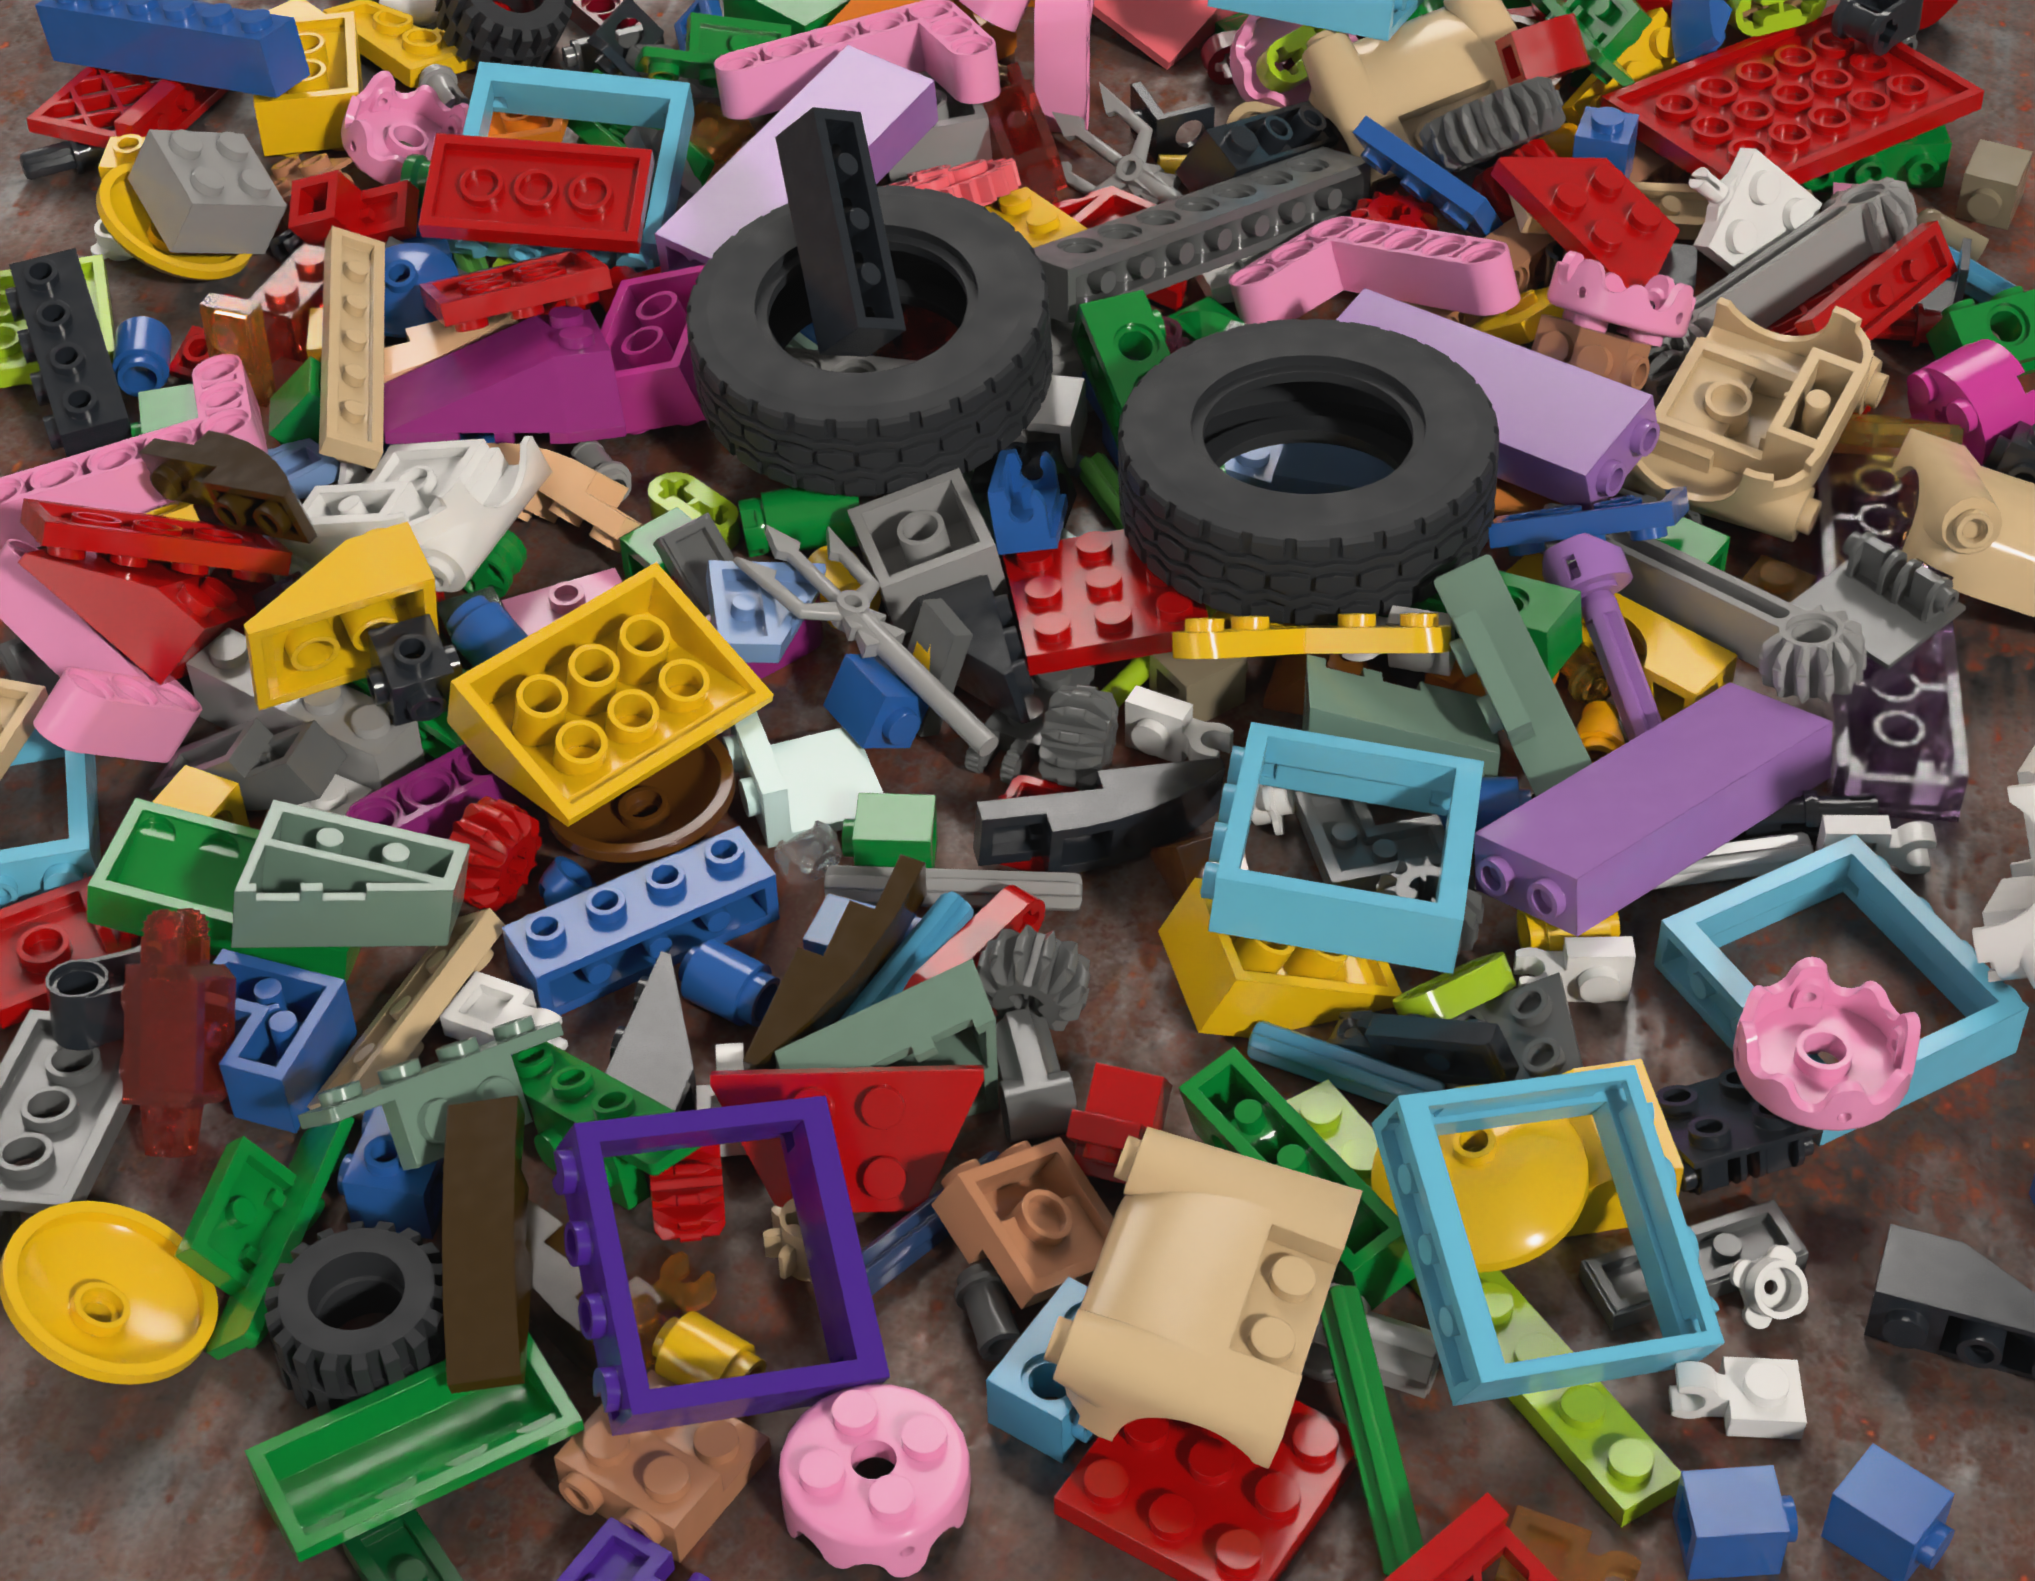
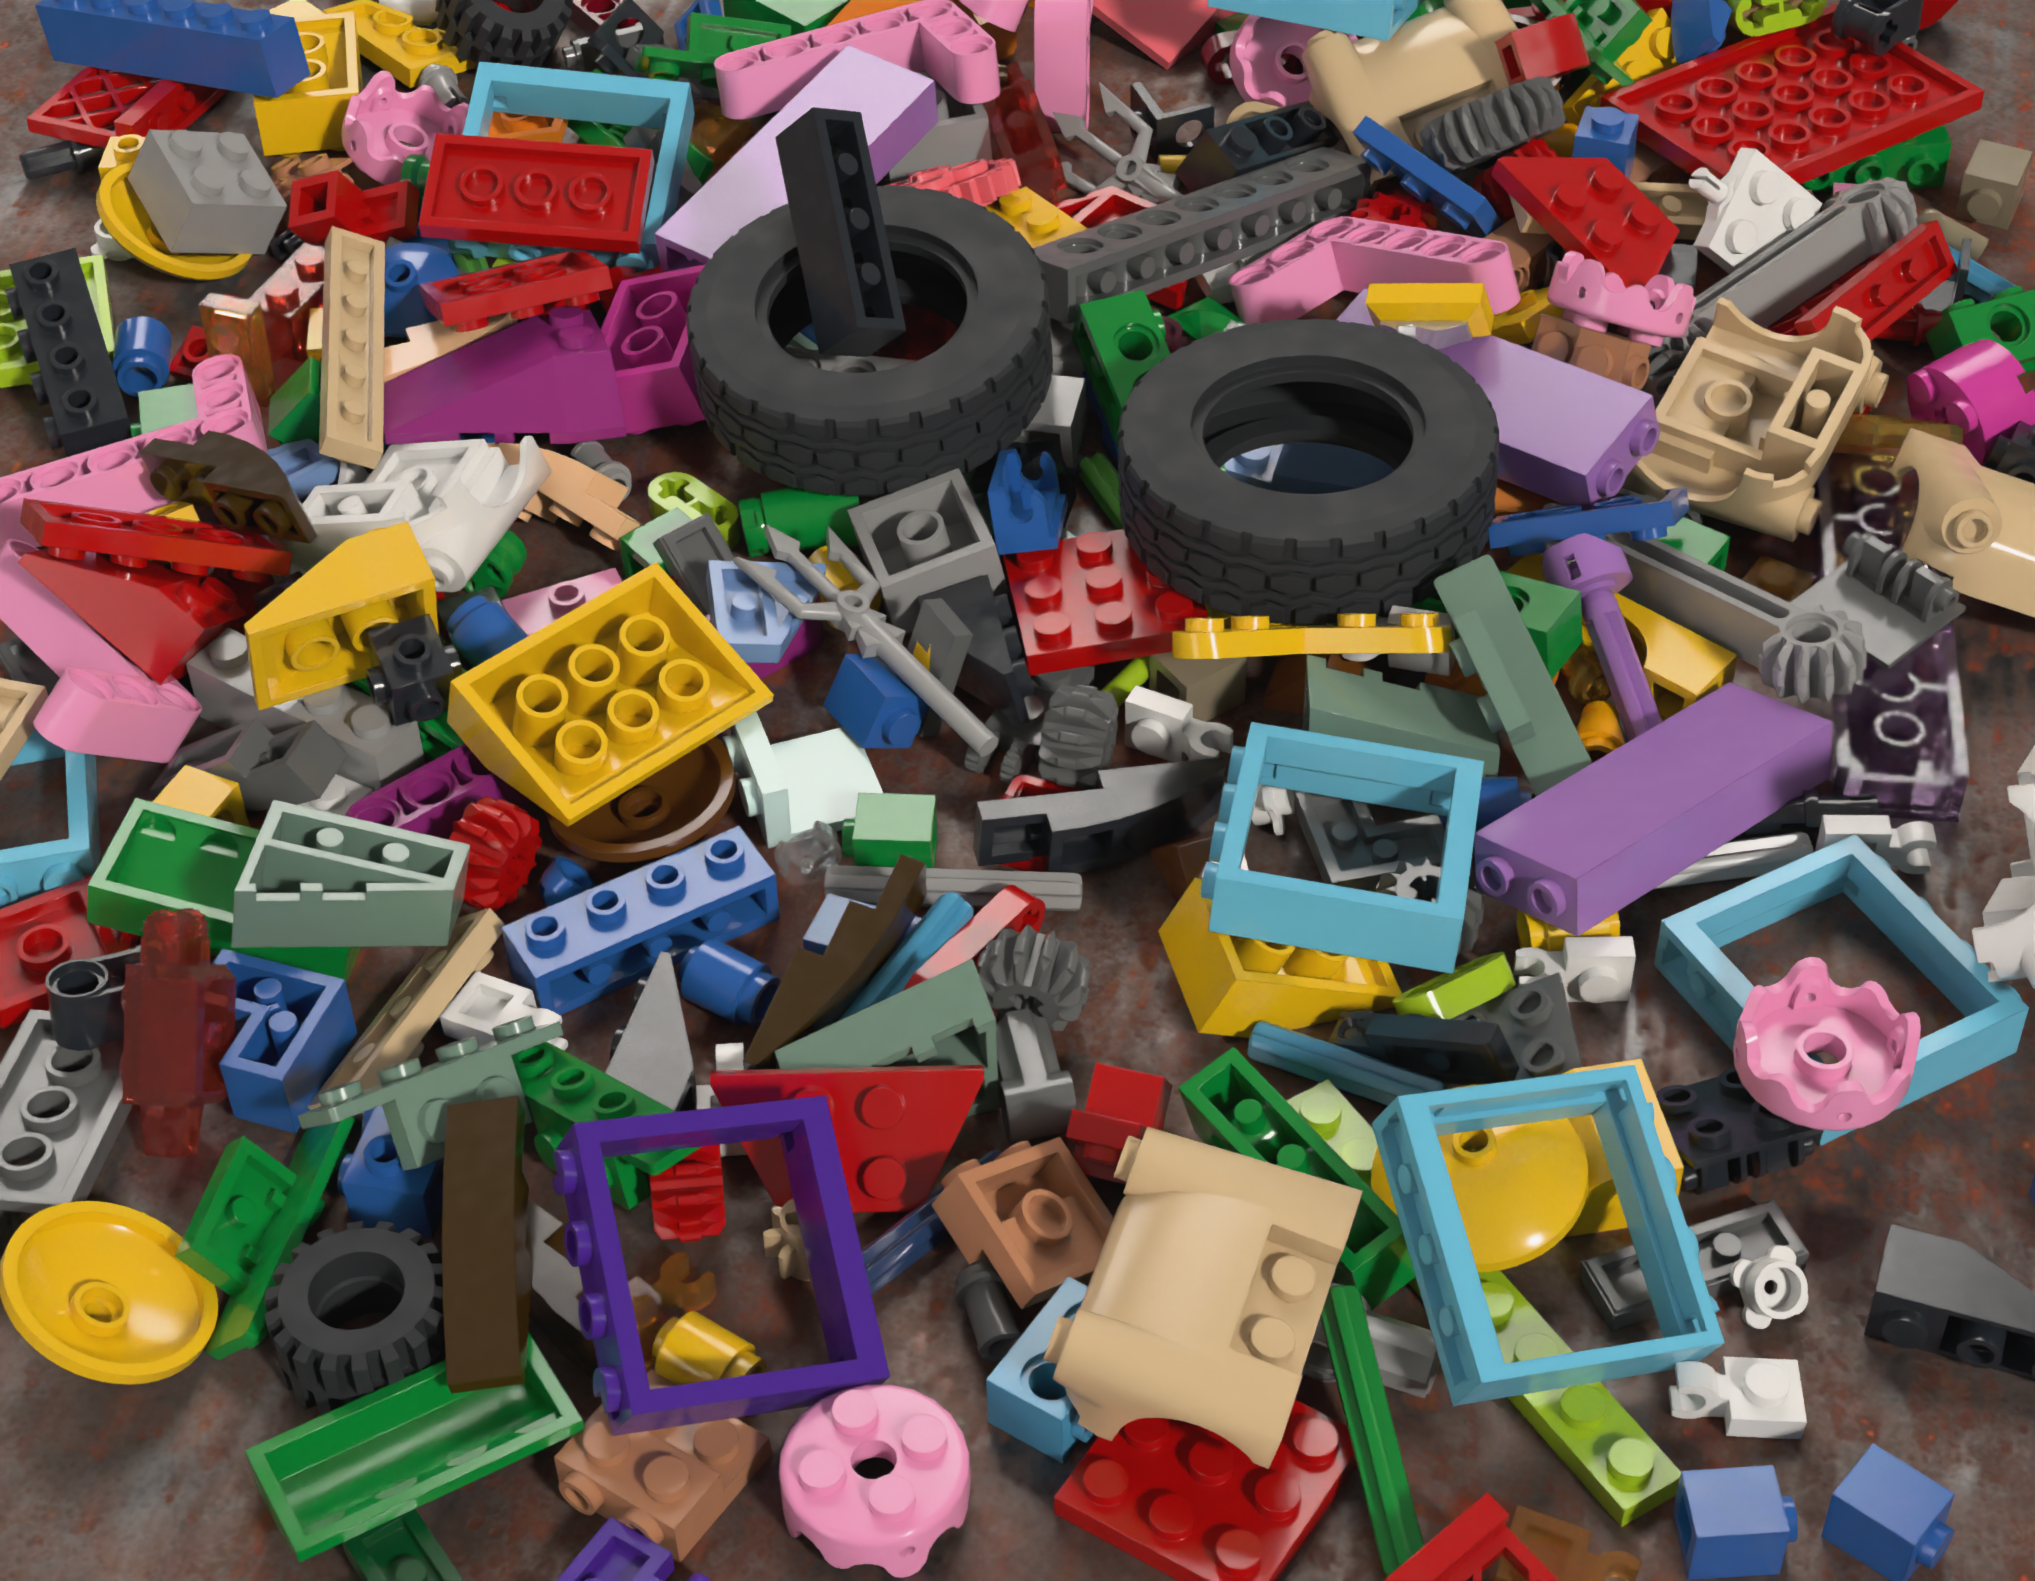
lime beam [1256,25,1341,93] -> none
none -> yellow piece [1366,283,1494,349]

